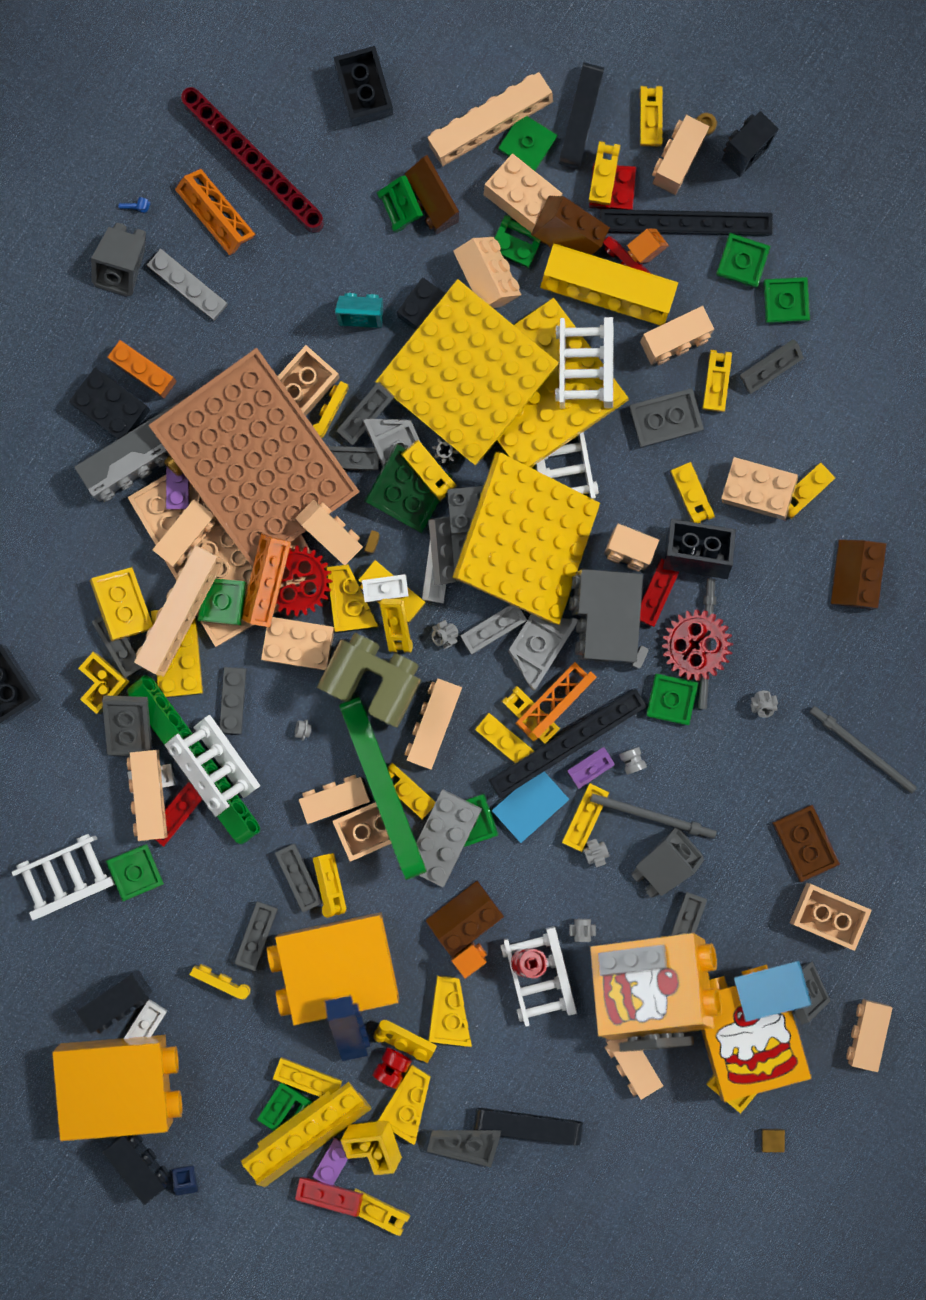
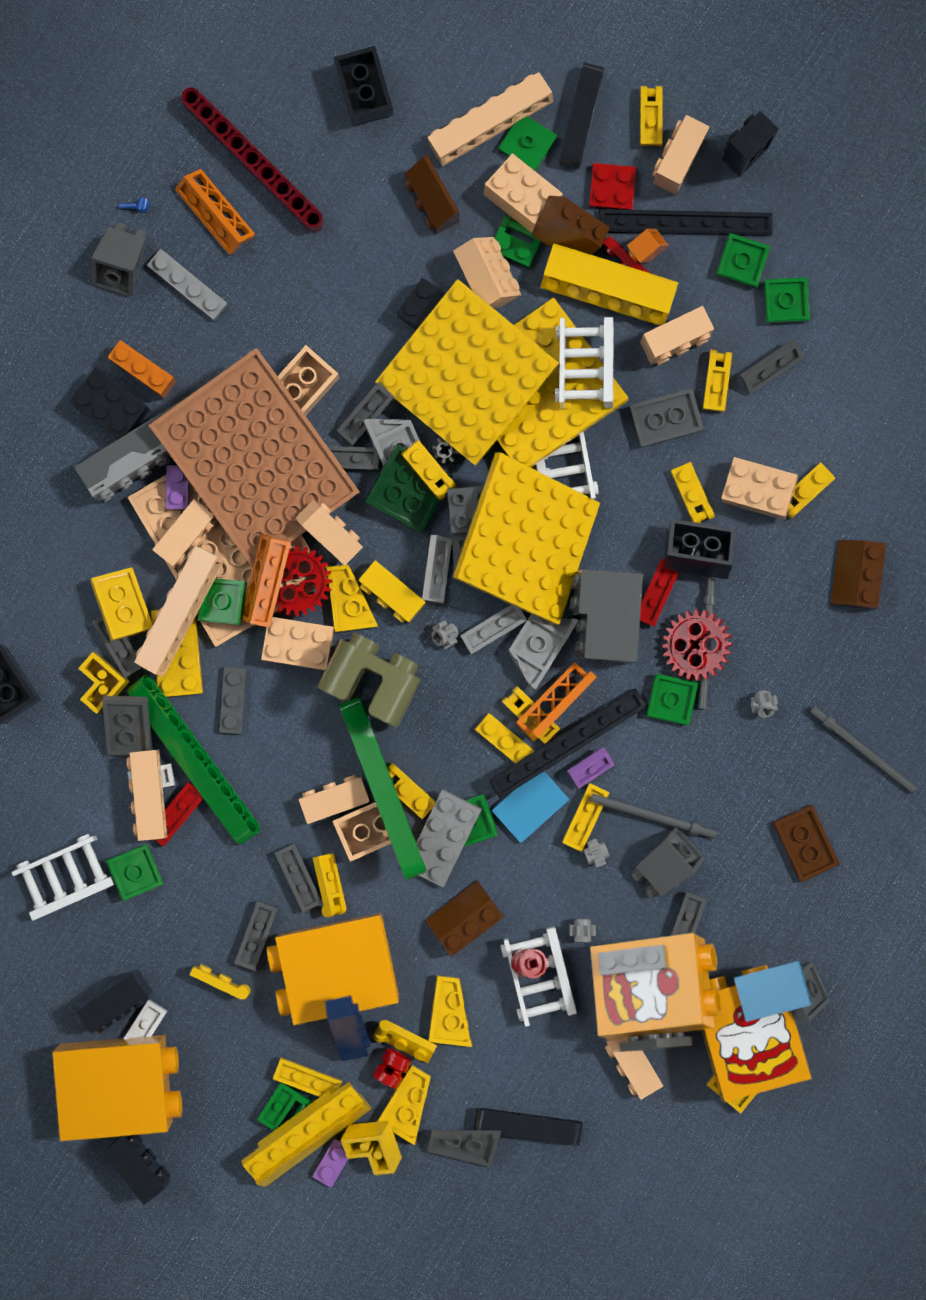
pearl gold tile [164,456,183,476] -> none
white fence [165,715,260,817] -> none
dark blue slope [172,1165,198,1196] -> none
light grey plate [295,719,311,741] -> none
red plate [295,1177,363,1217] -> none
yellow plate [313,381,349,438] -> none
teal slope [335,293,383,328] -> none
yellow plate [354,1188,410,1236] -> none
white plate [362,574,409,603] -> none
pearl gold tile [365,530,380,555] -> none
green plate [377,176,423,233] -> none
yellow plate [380,599,413,653] -> none
light nougat brick [404,678,462,770] -> none
light grey plate [429,517,456,585] -> none
orange brick [452,941,487,979] -> none
yellow plate [588,141,620,206] -> none
light nougat brick [604,524,659,572] -> none
light grey wheel [619,747,647,775] -> none
light grey tile [631,646,649,669] -> none
pearl gold tile [696,113,717,136] -> none
pearl gold tile [762,1129,785,1153] -> none
light nougat brick [790,882,872,951] -> none
light nougat brick [846,999,893,1072] -> none

